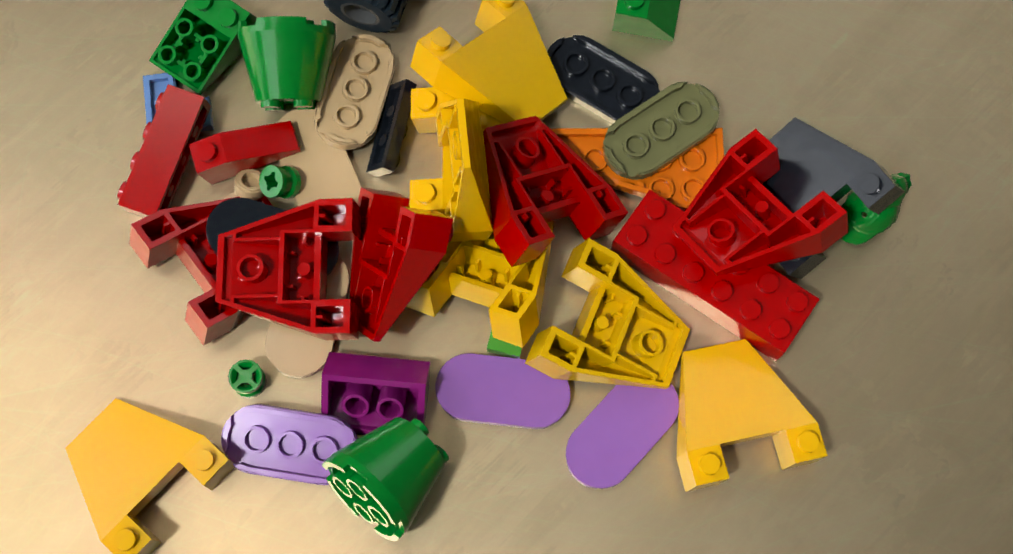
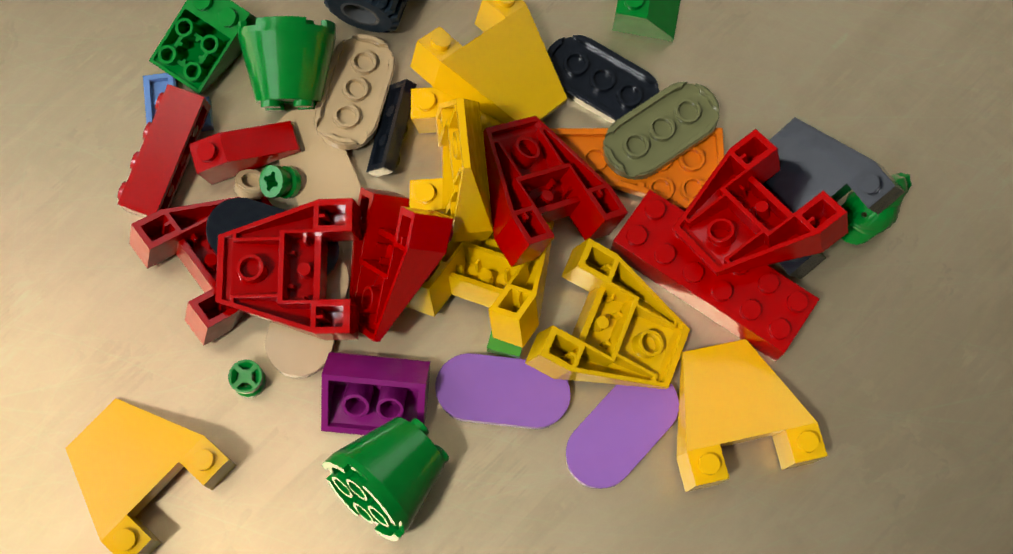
tile [221,404,358,485] -> none

